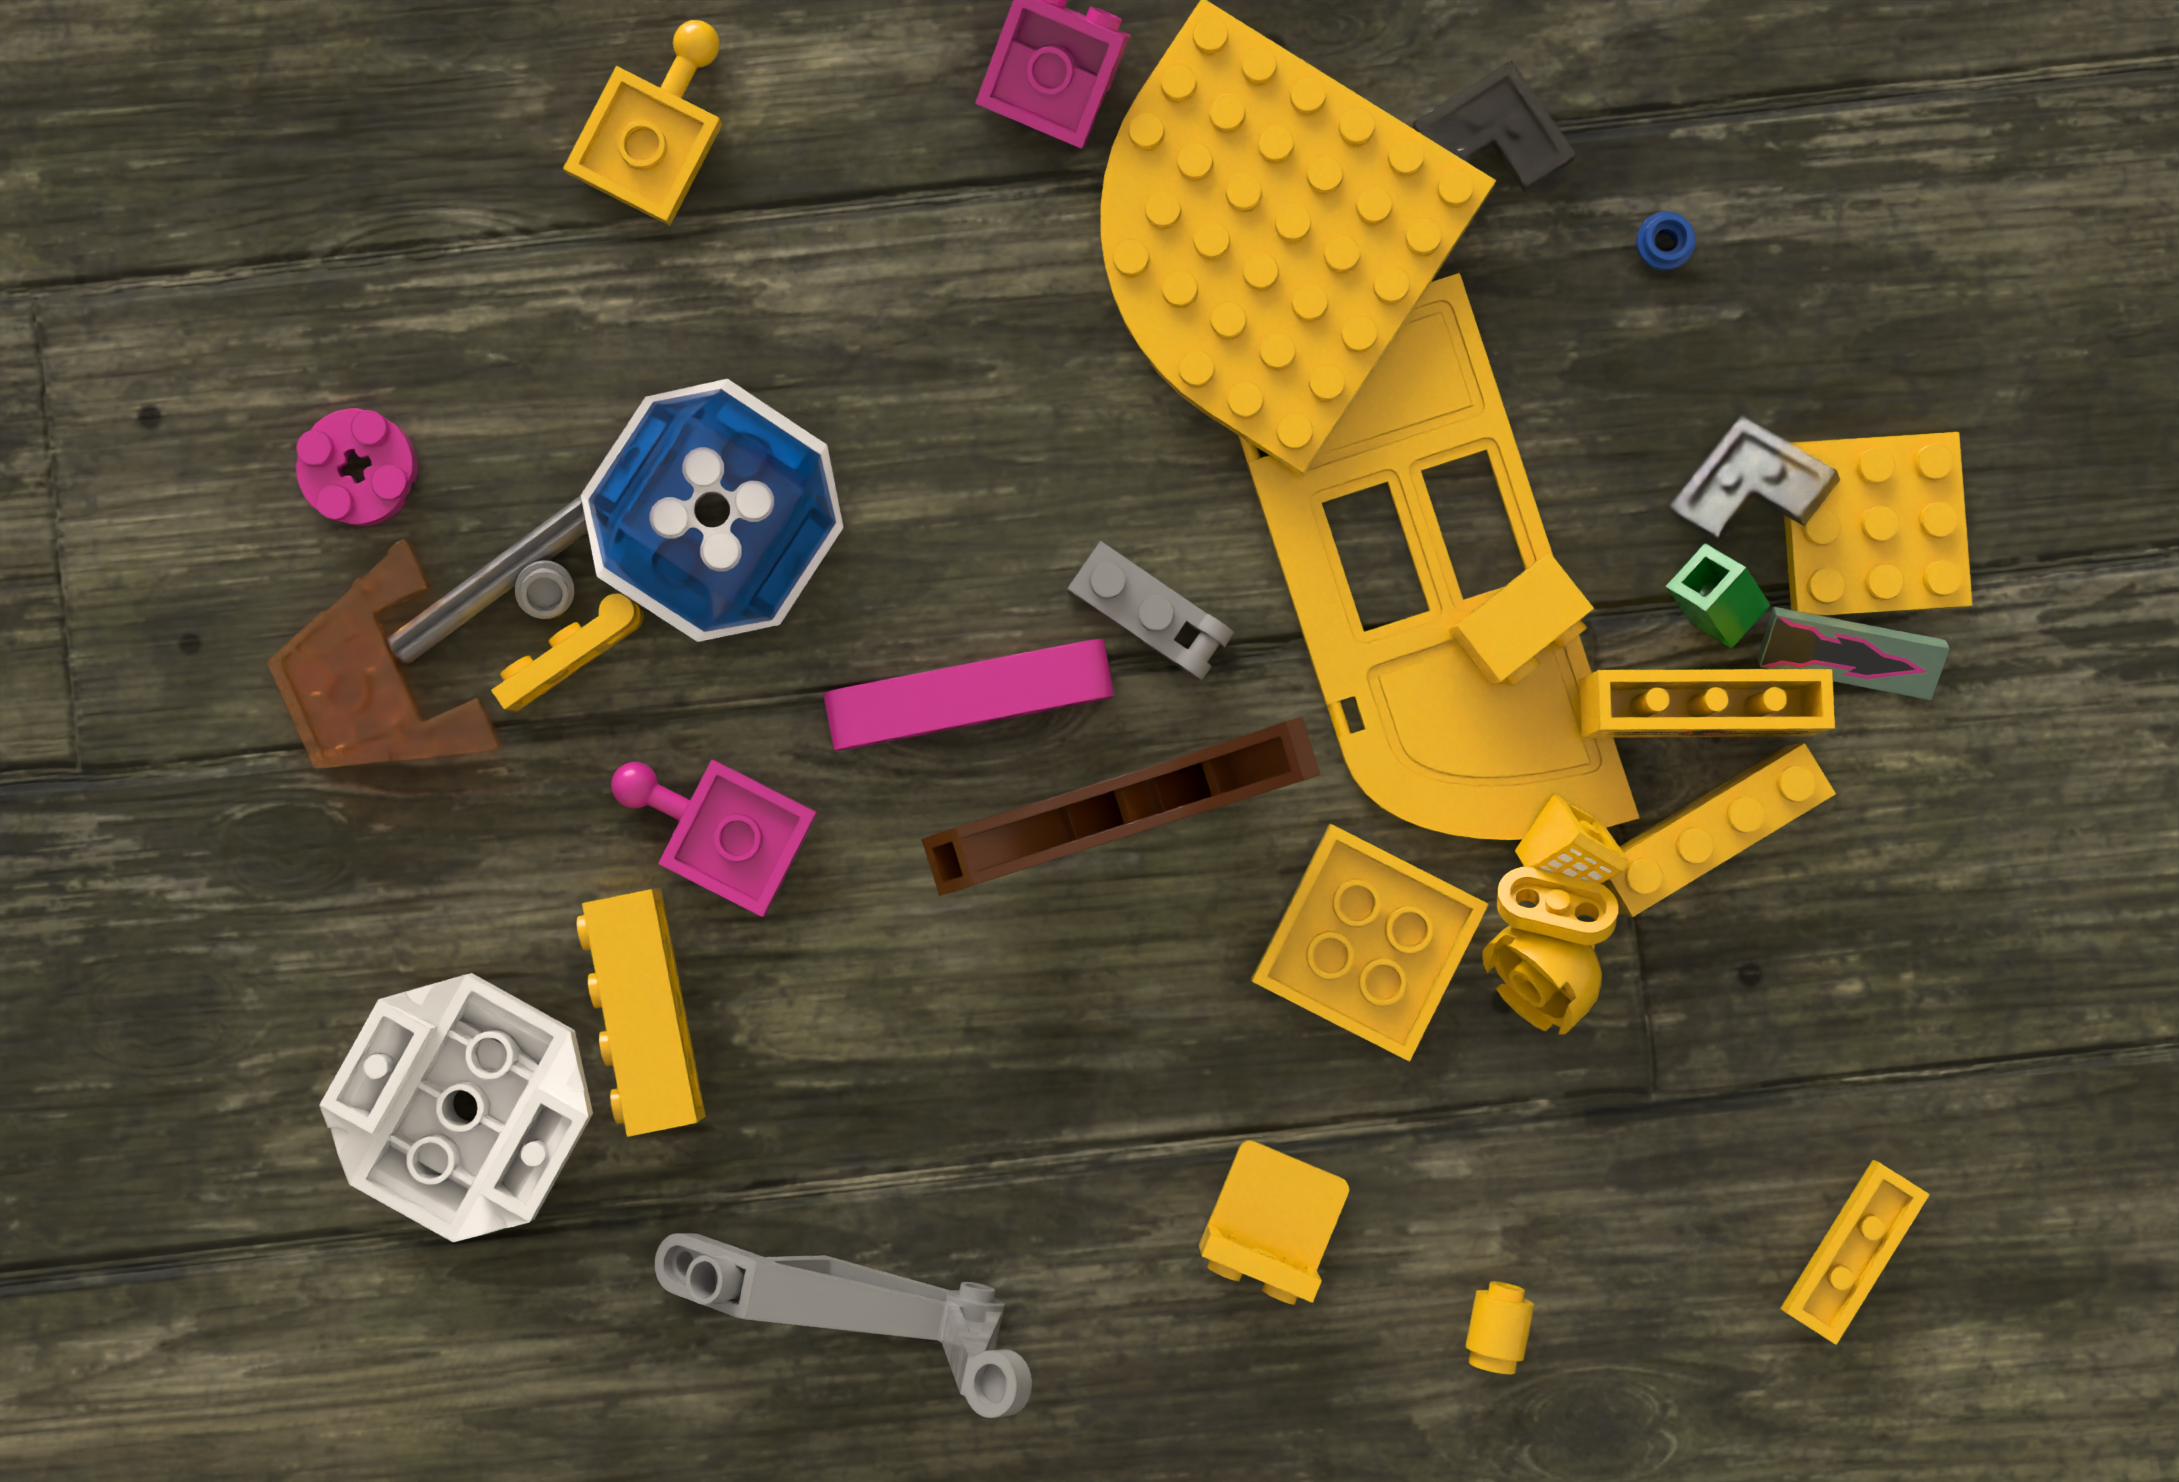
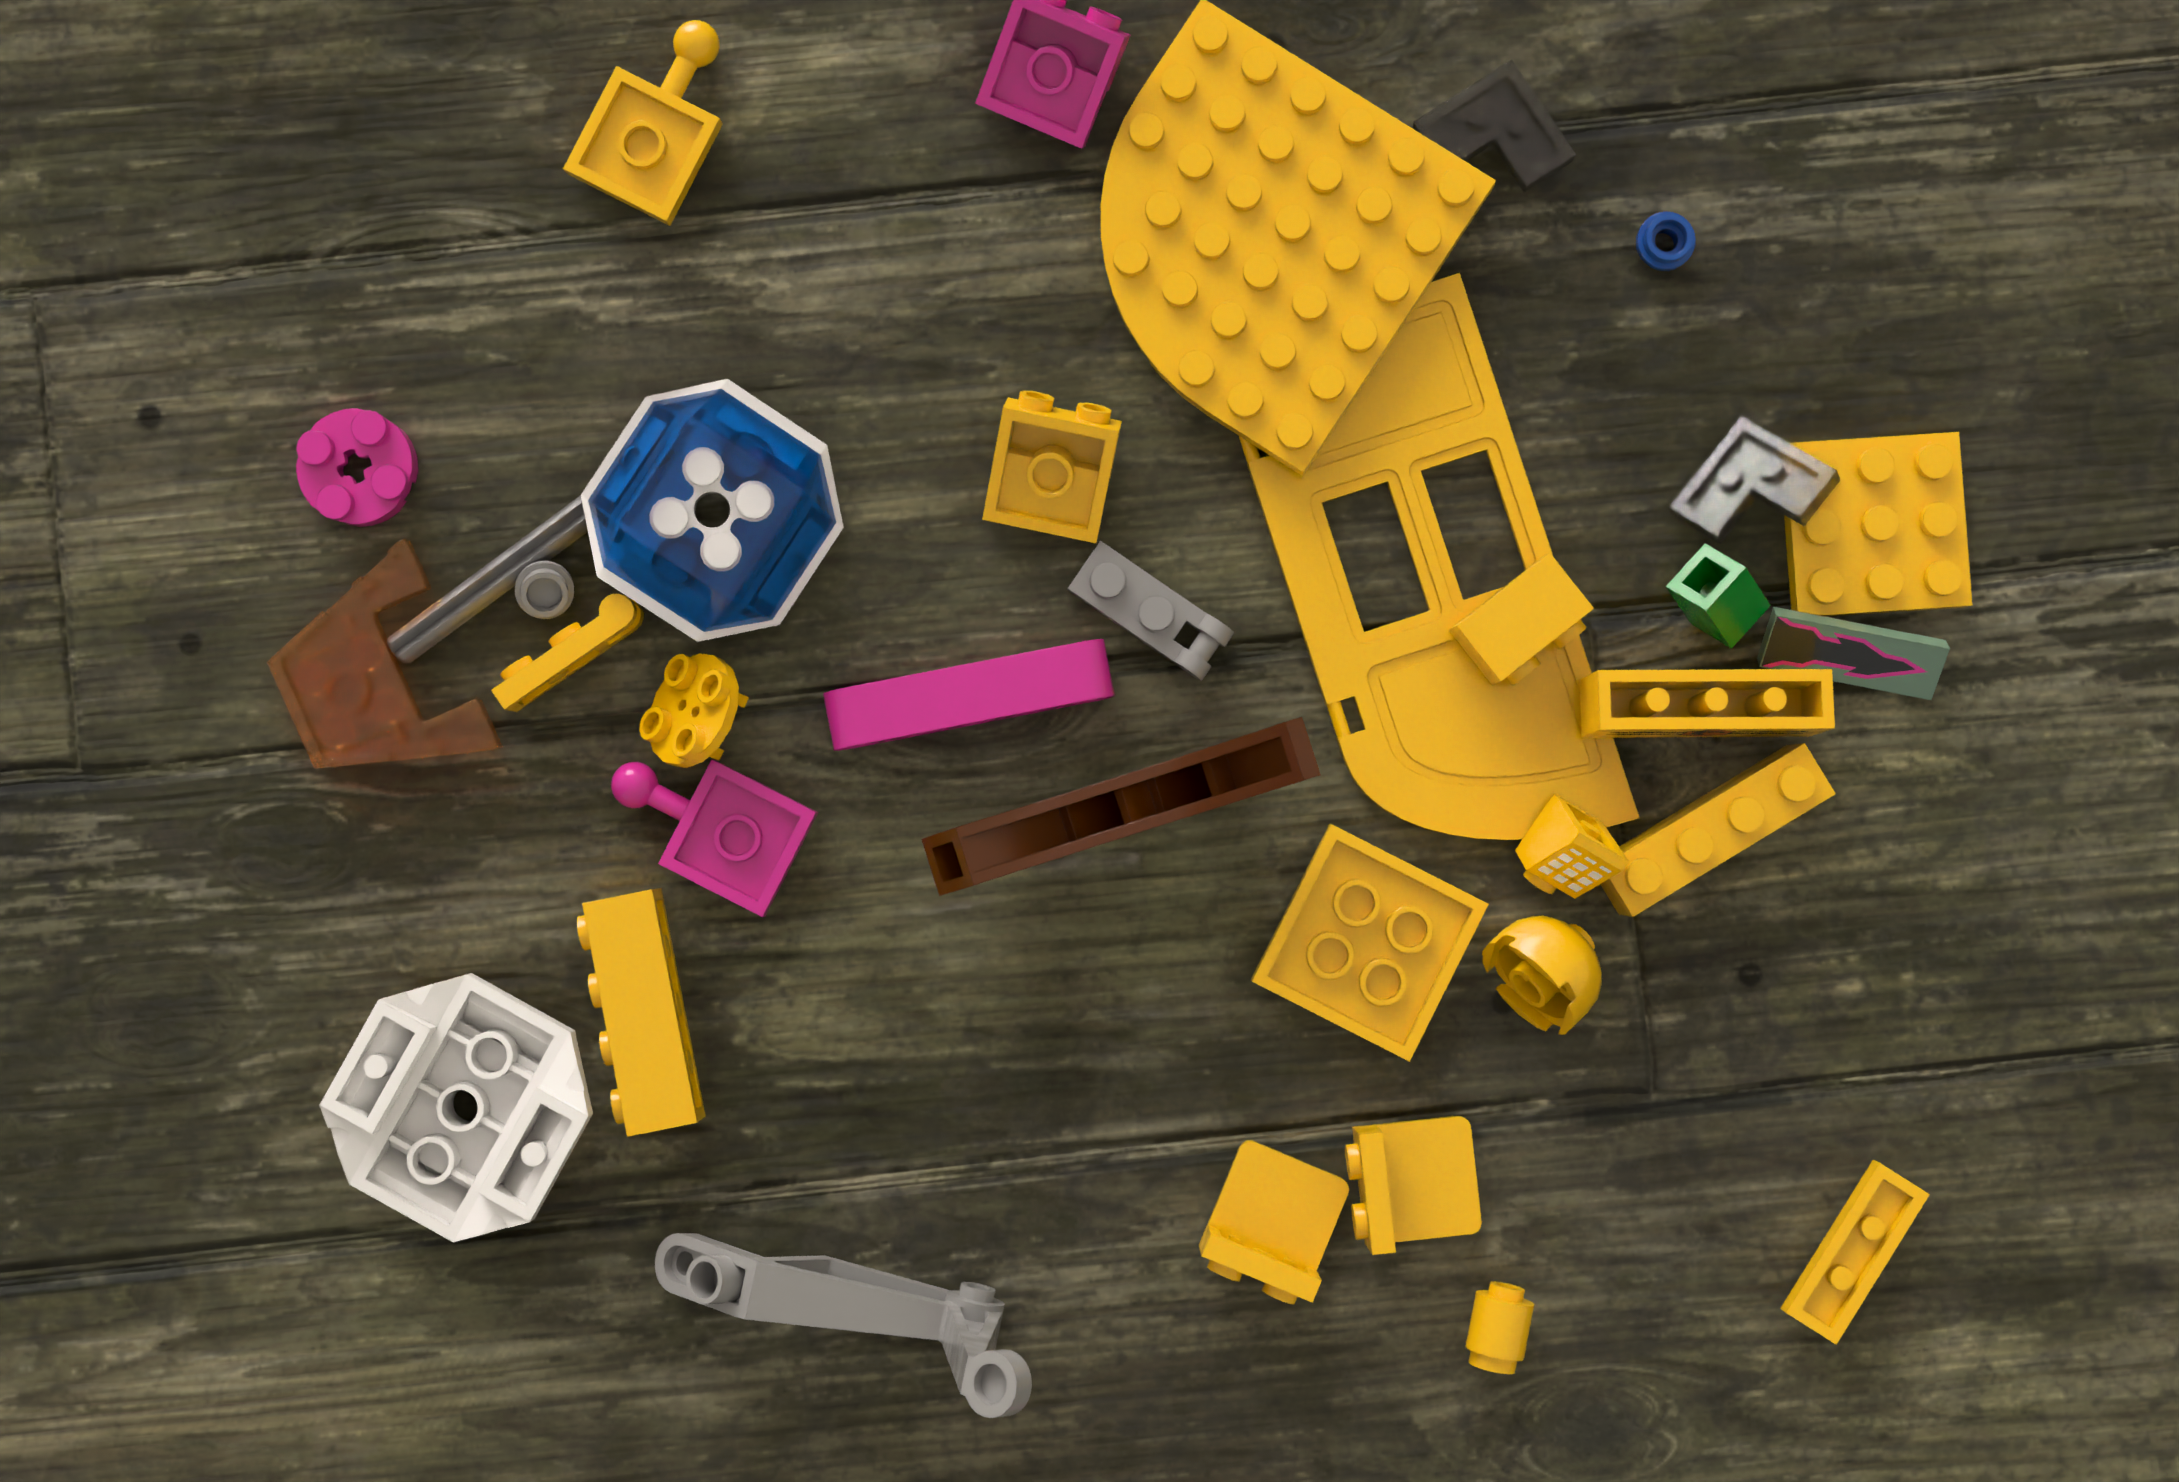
yellow plate [1497,867,1618,945] -> none
none -> yellow plate [639,653,749,768]
none -> yellow plate [982,391,1122,543]
none -> yellow bracket [1345,1116,1482,1255]

